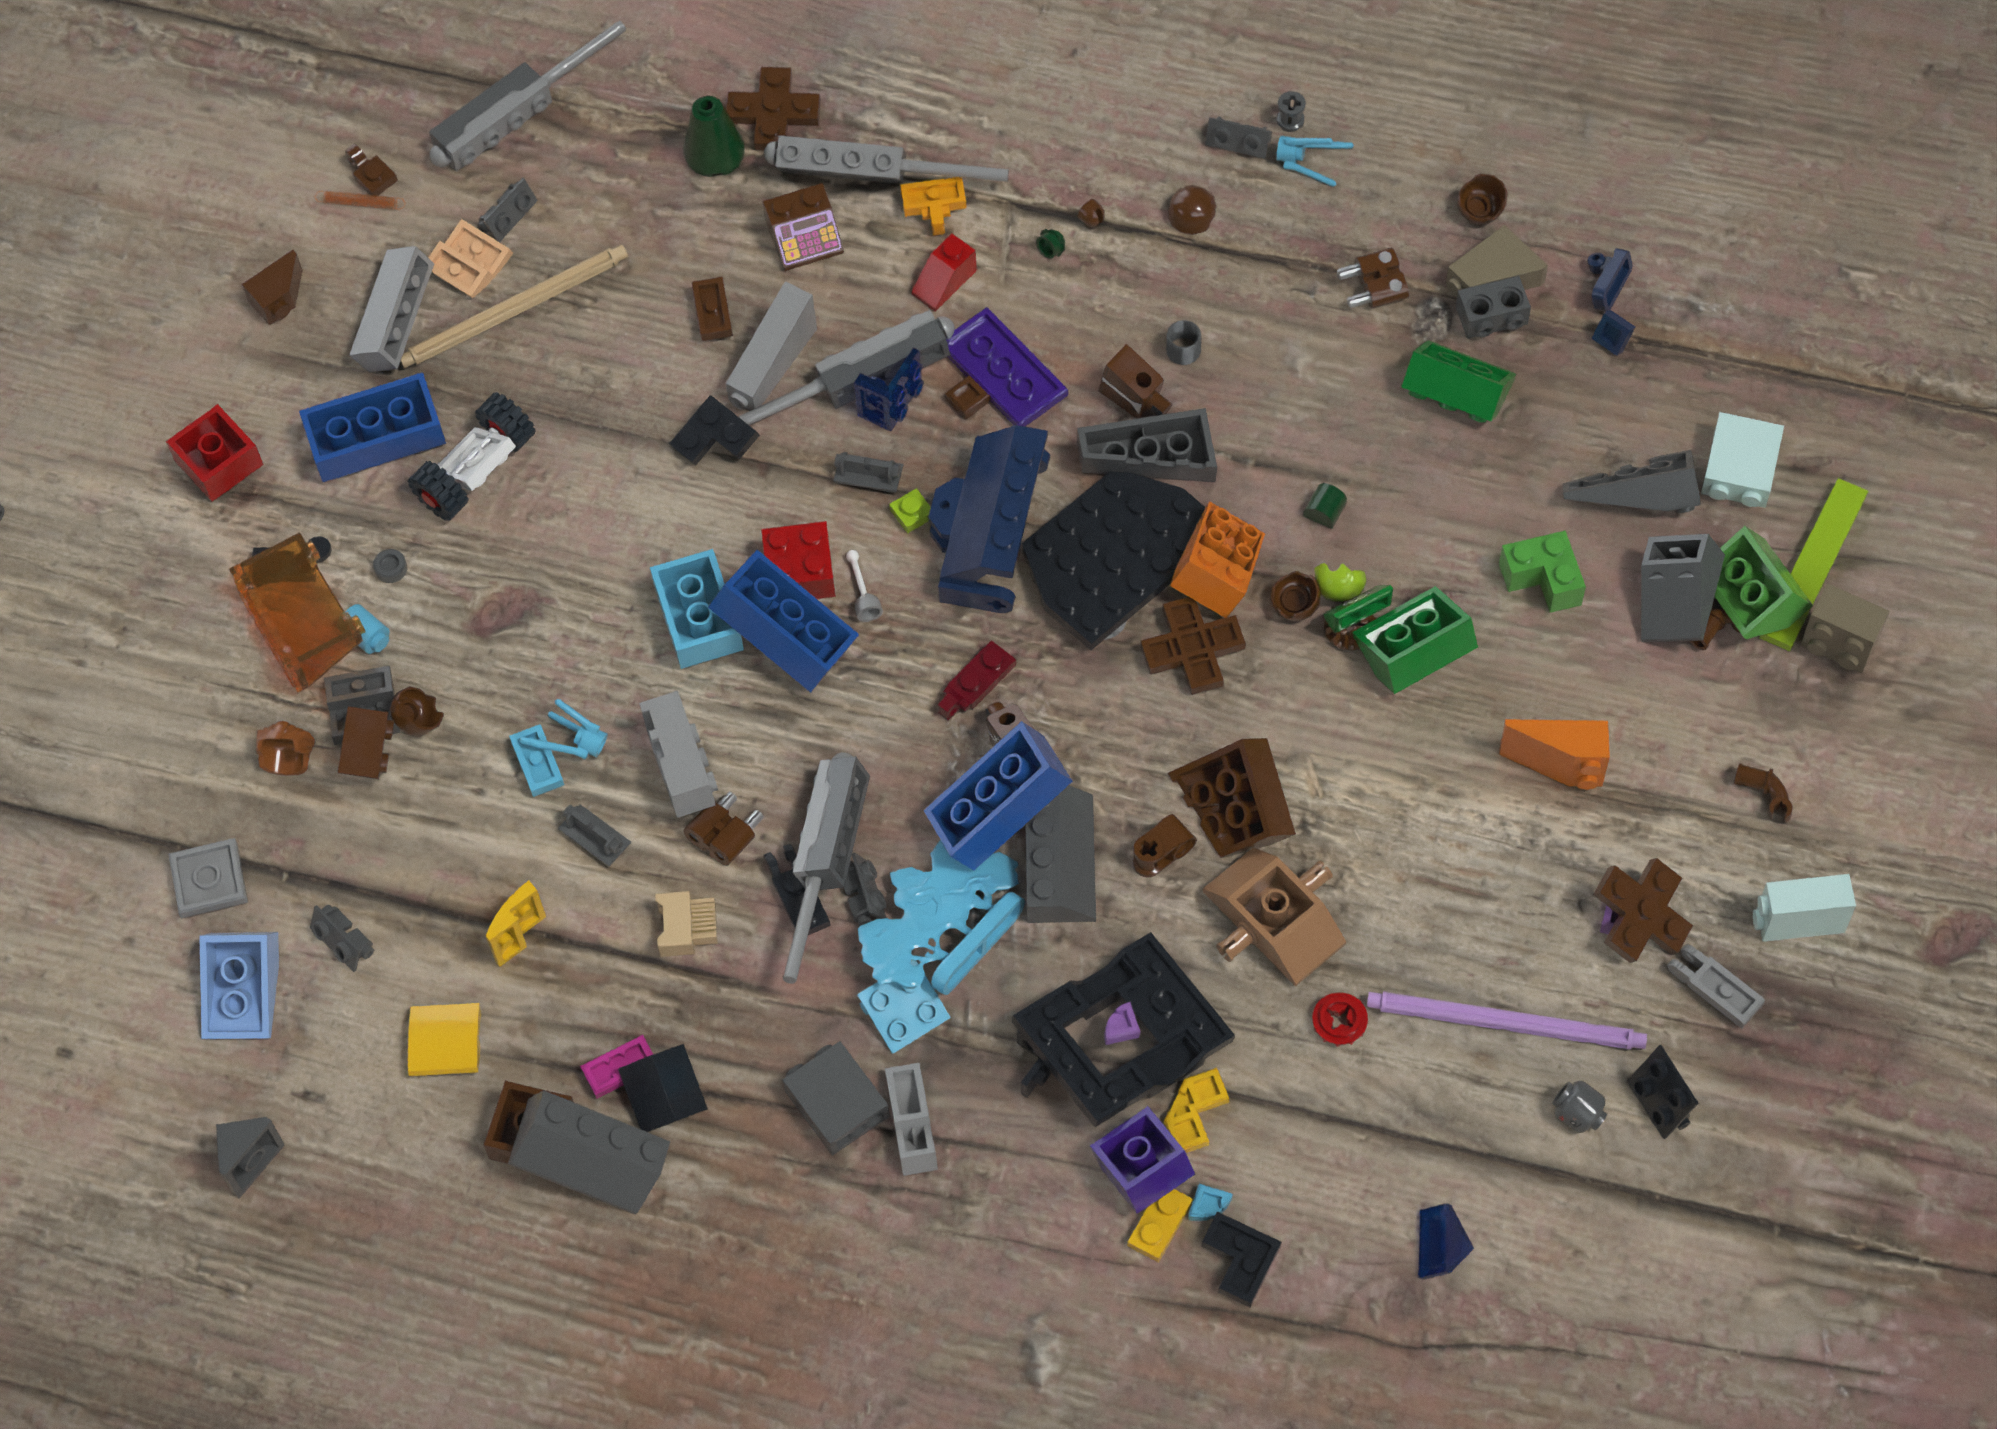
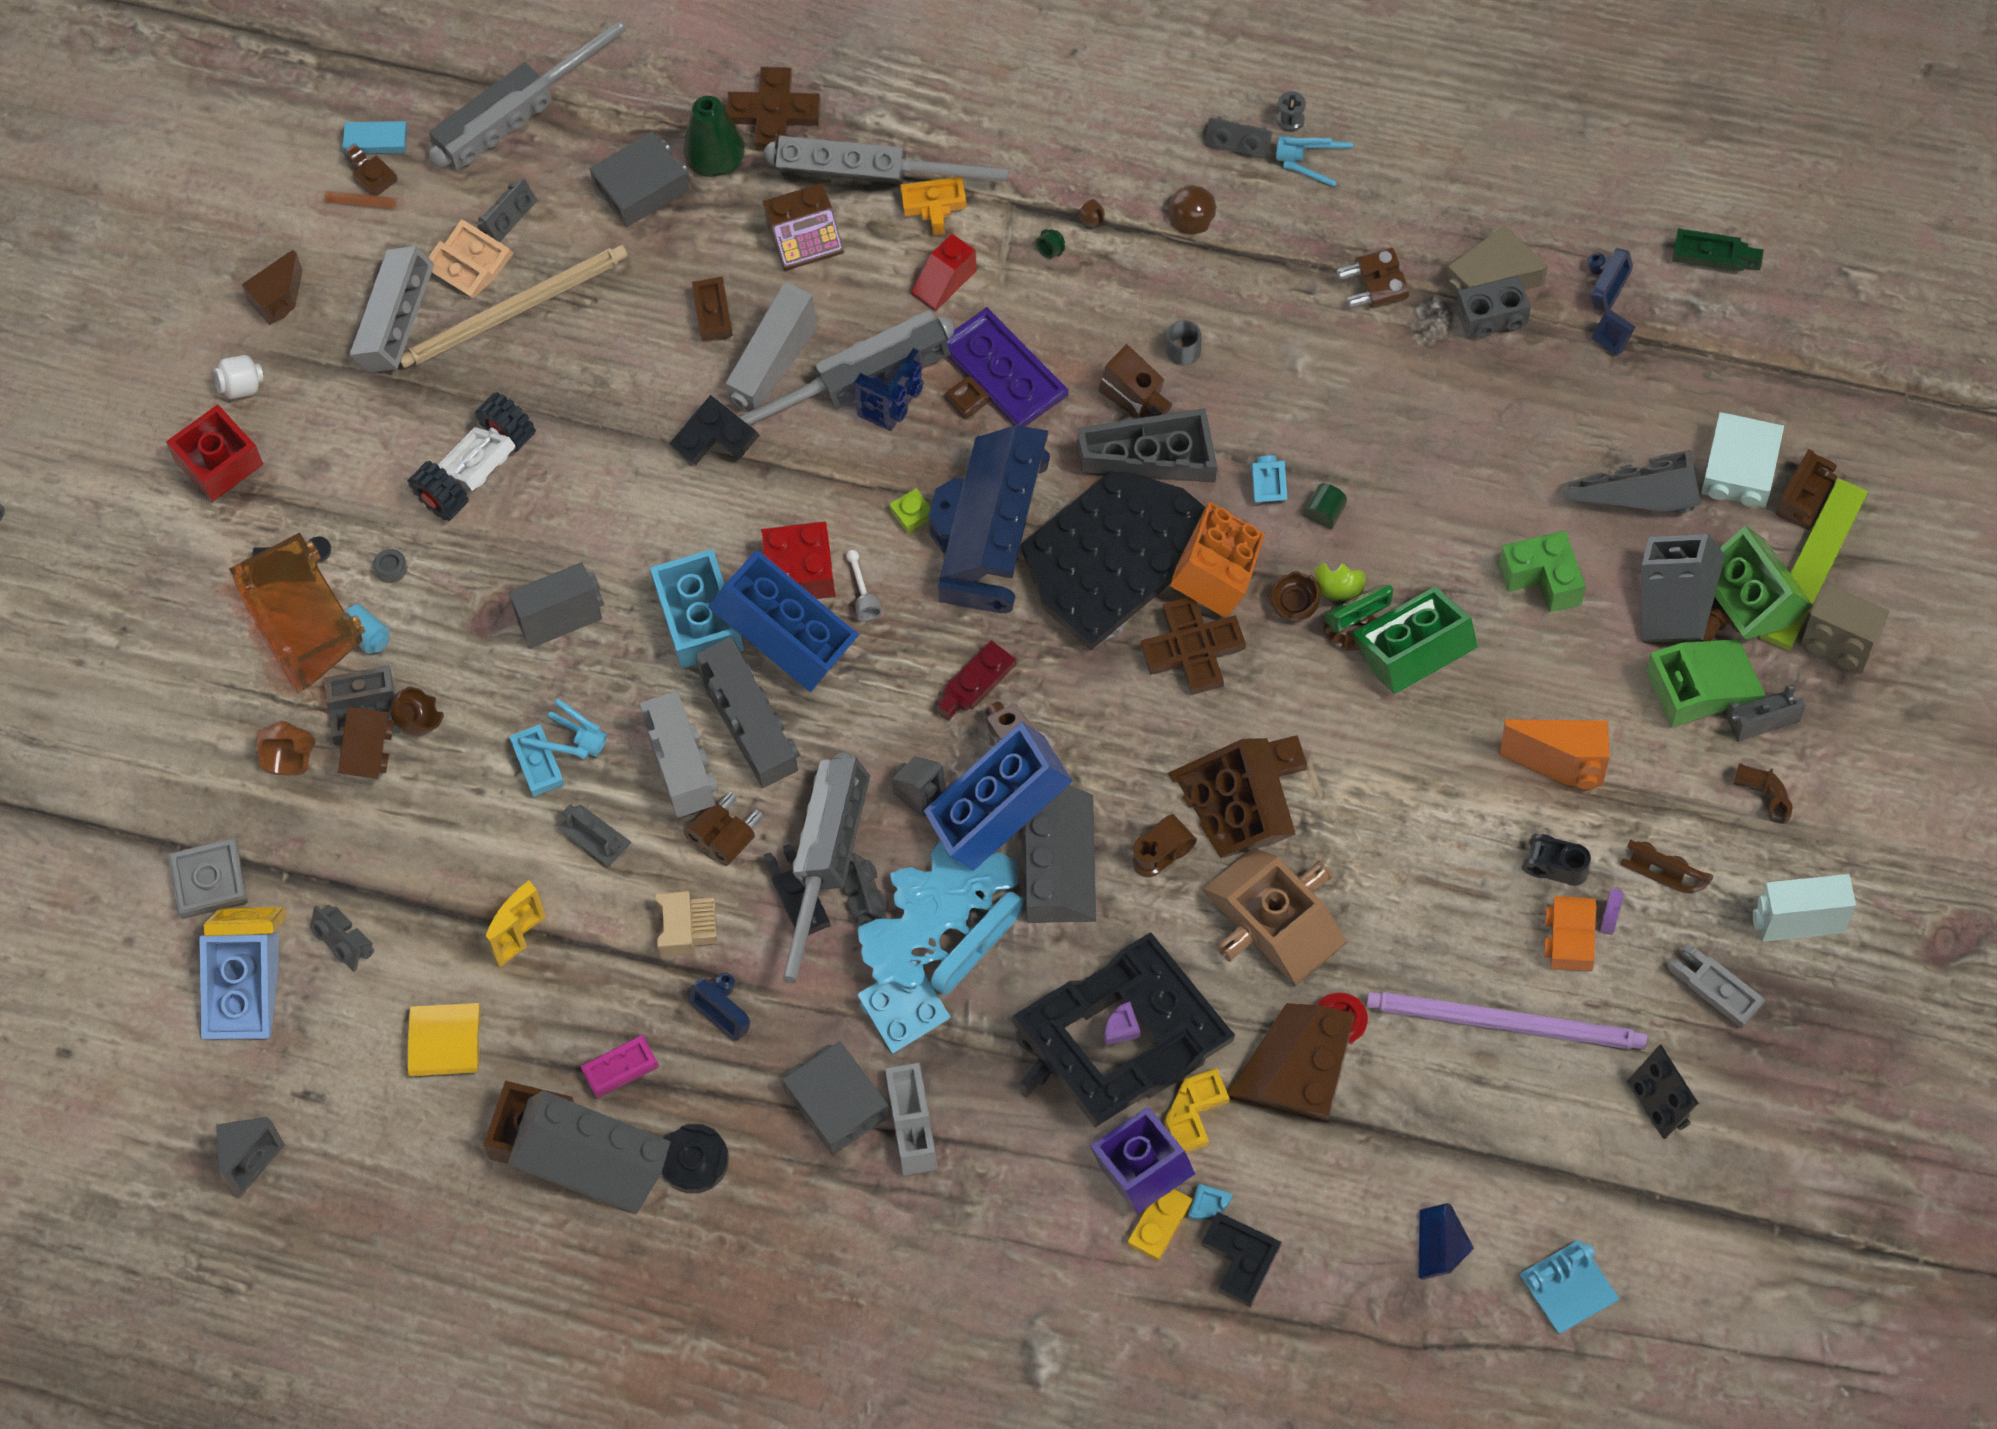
blue brick [299,372,446,482] -> none
black slope [618,1044,708,1132] -> none
dark grey hinge [833,452,904,493] -> none
green slope [1401,340,1517,423] -> none
reddish brown hair [1457,173,1508,224] -> none
dark grey head [1552,1081,1607,1133] -> none
reddish brown plate [1593,858,1693,963] -> none
none -> yellow tile [204,906,286,936]
none -> white head [213,355,263,399]
none -> medium azure tile [343,121,408,154]
none -> dark grey brick [508,562,604,649]
none -> dark grey brick [590,132,689,227]
none -> black tile [662,1124,729,1194]
none -> dark blue piece [689,973,750,1041]
none -> dark grey wedge [696,637,800,788]
none -> dark grey slope [892,756,945,817]
none -> reddish brown wedge [1228,1003,1354,1122]
none -> medium azure bracket [1250,456,1288,503]
none -> reddish brown plate [1268,735,1307,777]
none -> medium azure hinge [1519,1239,1620,1335]
none -> black piece [1522,834,1591,886]
none -> orange brick [1544,896,1596,971]
none -> reddish brown piece [1620,839,1713,893]
none -> bright green slope [1646,639,1766,727]
none -> dark green hinge [1672,228,1764,271]
none -> dark grey hinge [1724,684,1806,742]
none -> reddish brown hinge [1776,449,1837,530]

